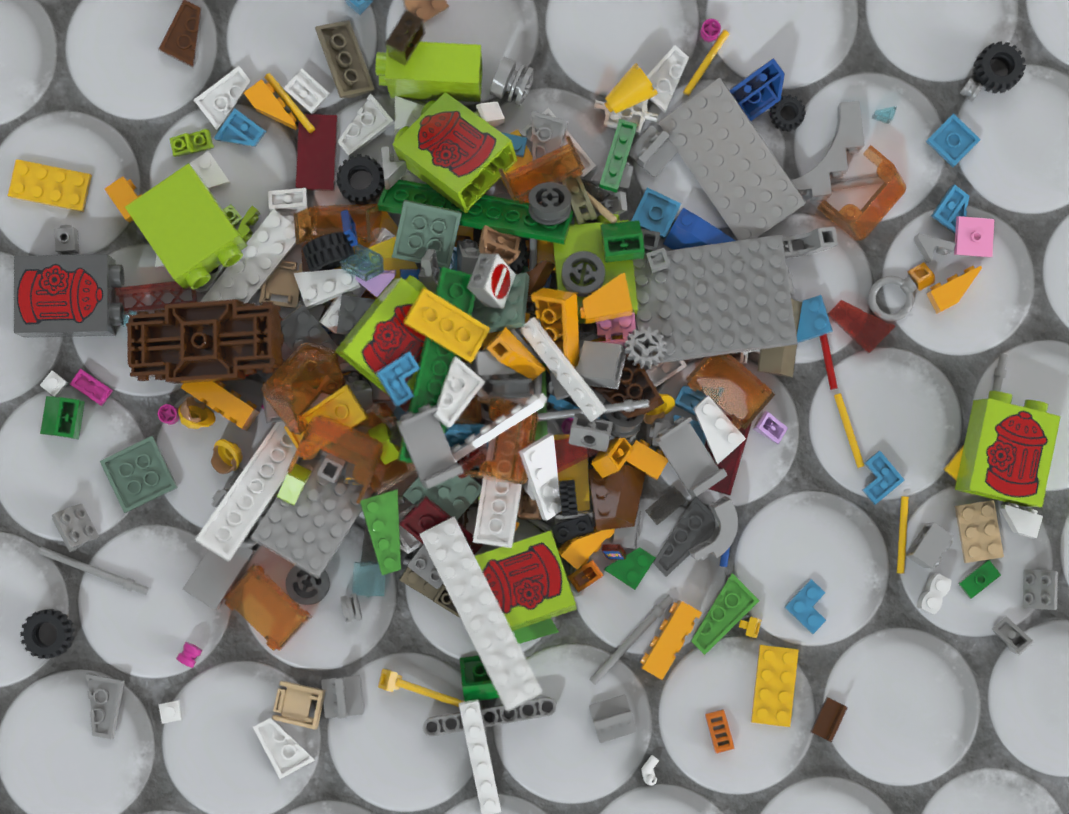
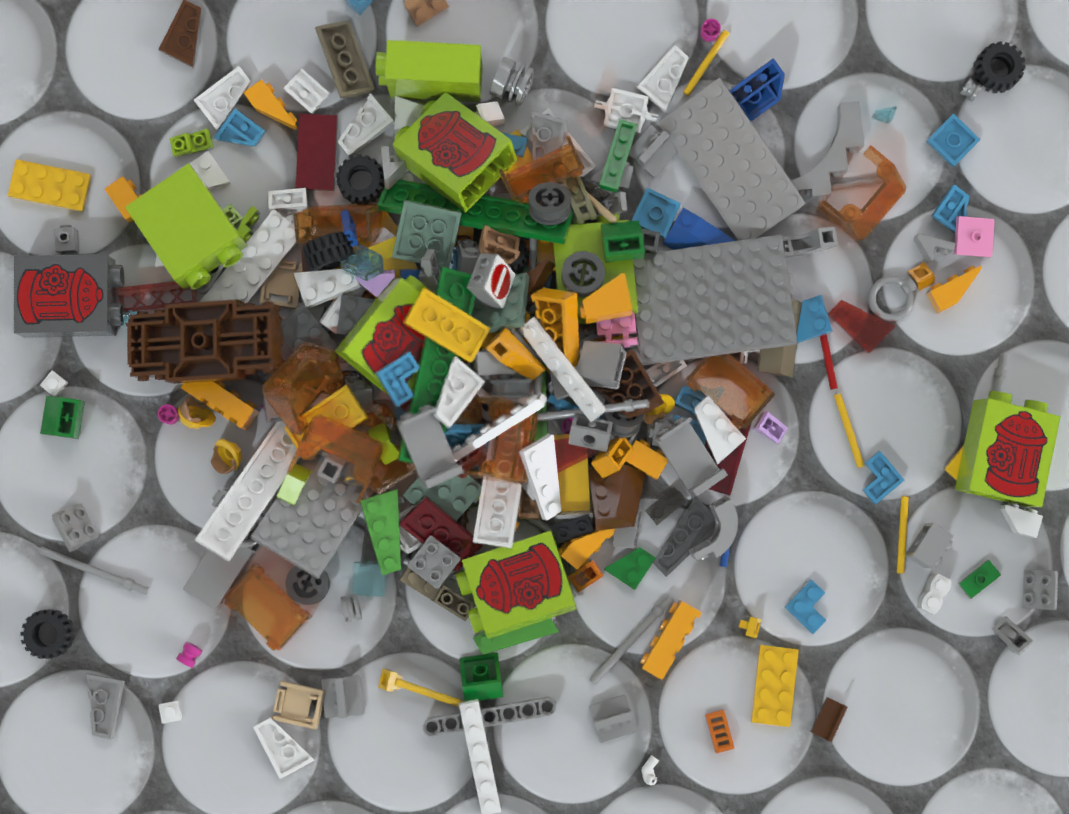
dark pink plate [70,368,113,406] -> none
sand green plate [100,436,178,513] -> none
yellow bar [264,73,315,133] -> none
dark brown window [385,9,426,66] -> none
white plate [419,517,543,711] -> none
black tyre [559,480,578,516] -> none
tile [601,544,626,560] -> none
yellow cone [604,63,658,113] -> none
light grey gear [624,327,667,369] -> none
light grey plate [646,248,671,273] -> none
bright green wing [691,573,759,655] -> none
black tyre [770,95,806,132] -> none
tan plate [955,500,1004,563] -> none

